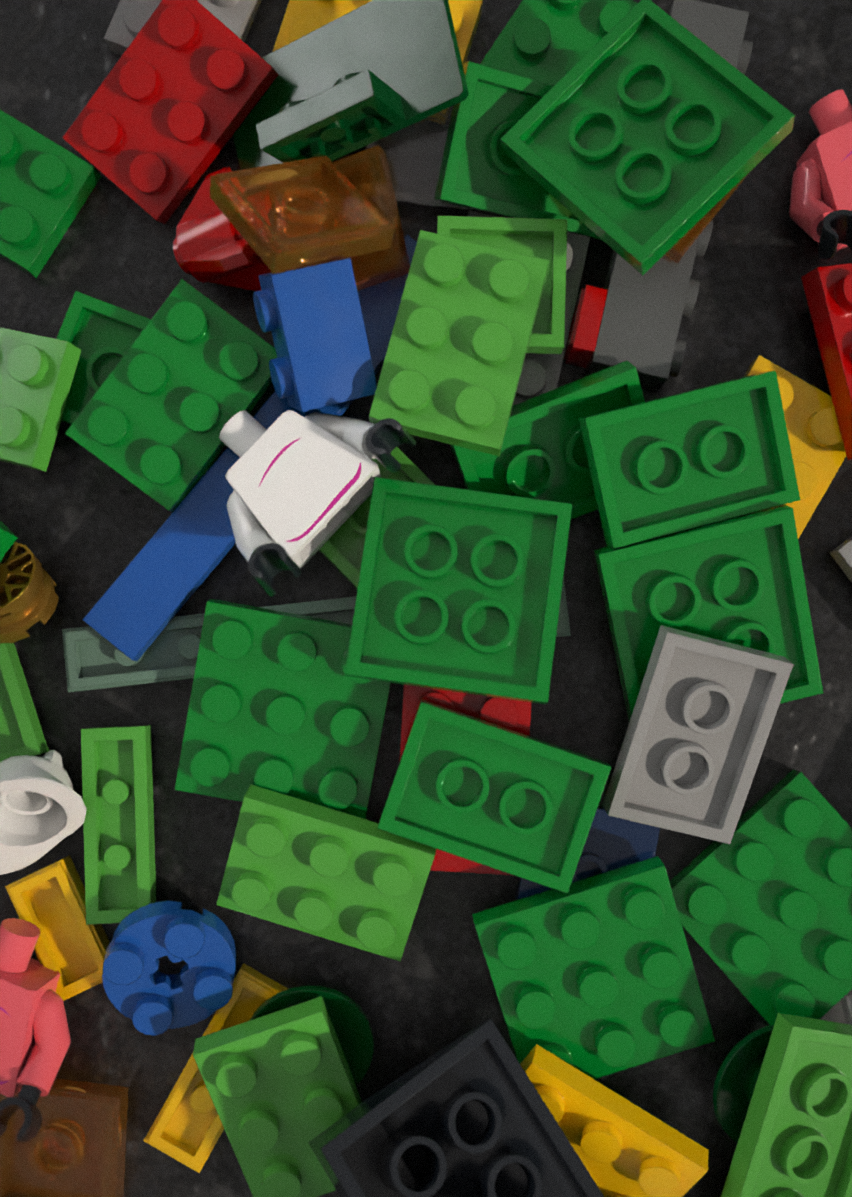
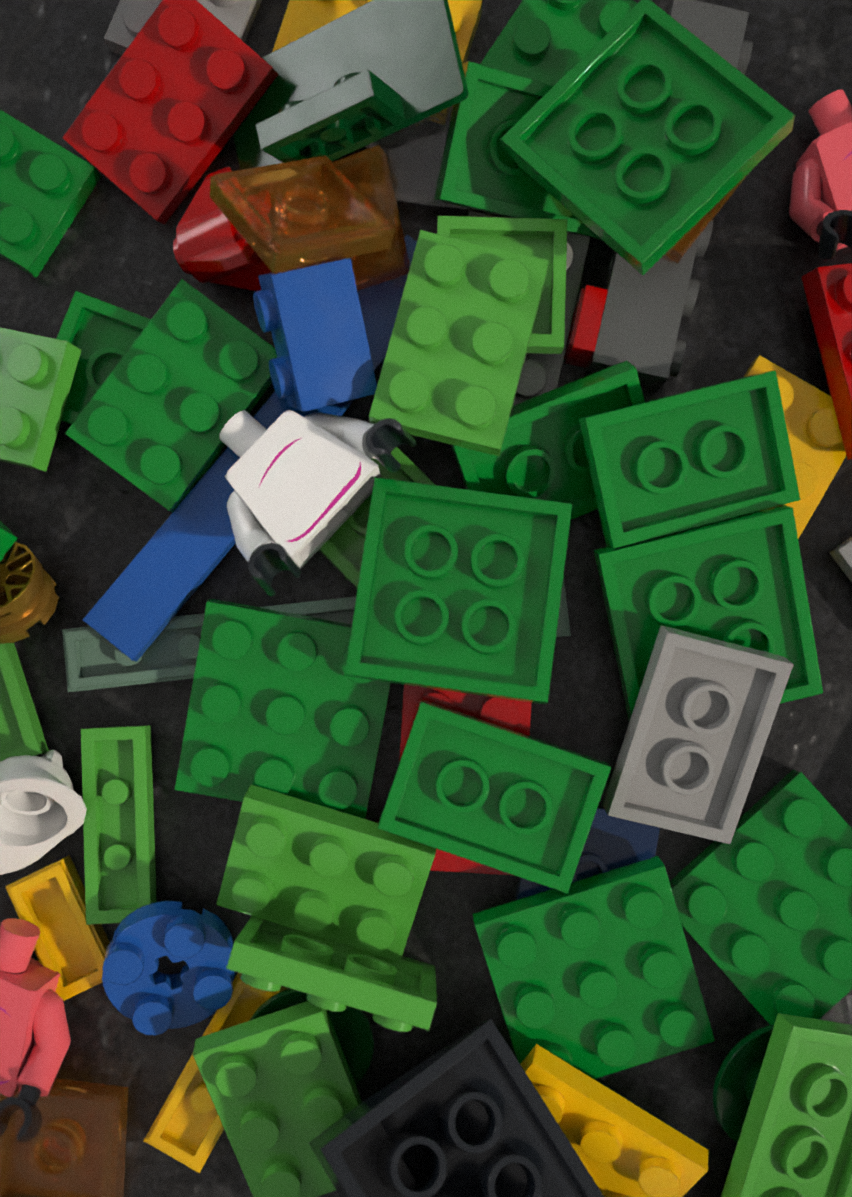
none -> bright green plate [226,916,437,1032]

